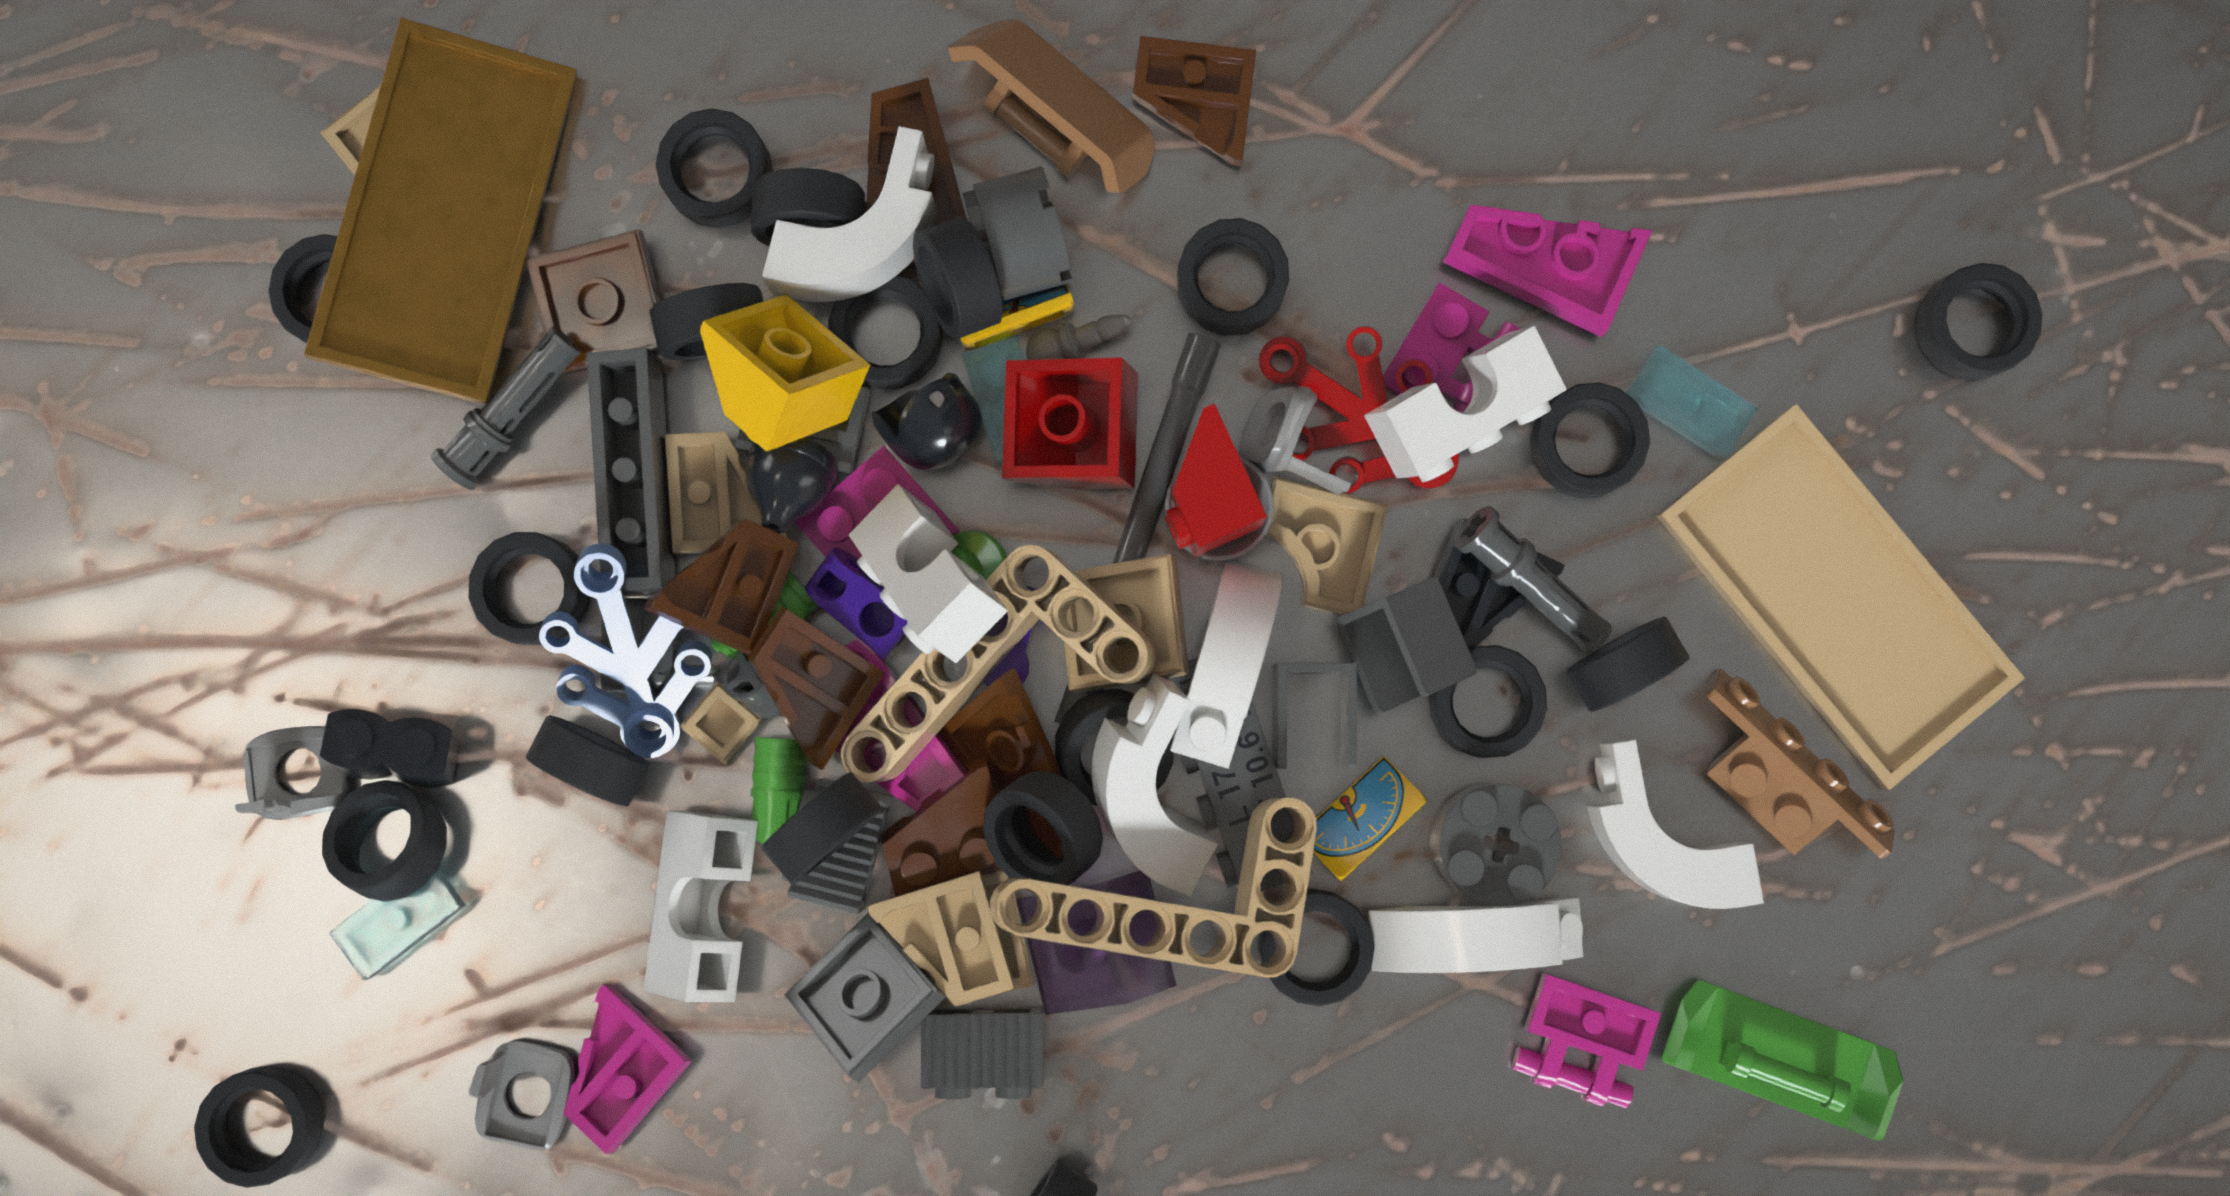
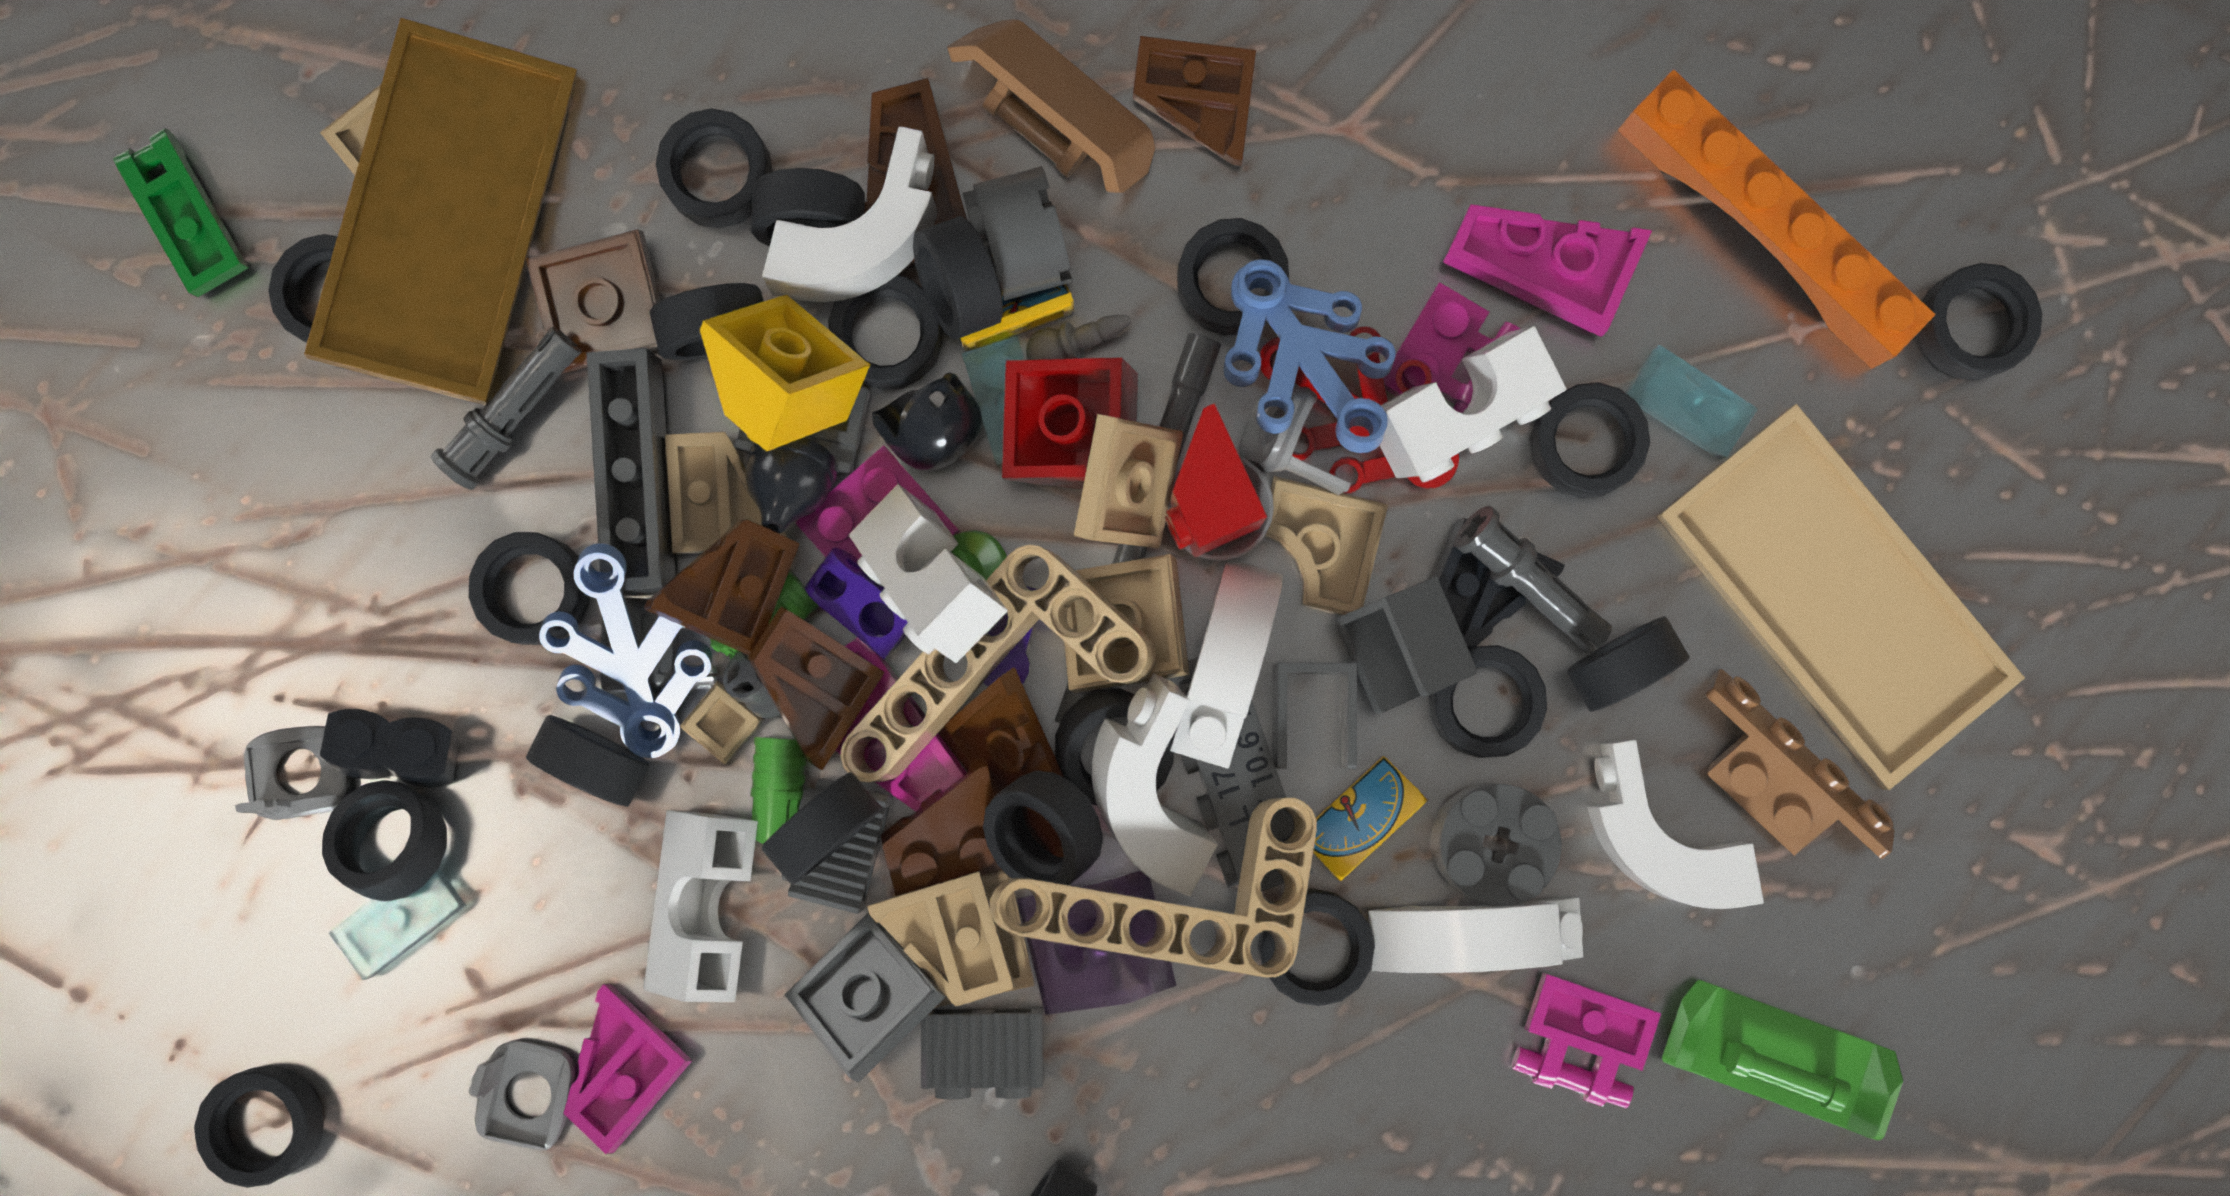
none -> green plate [113,128,249,297]
none -> tan tile [1074,414,1183,548]
none -> medium blue plant [1223,259,1396,453]
none -> orange arch [1618,69,1936,369]

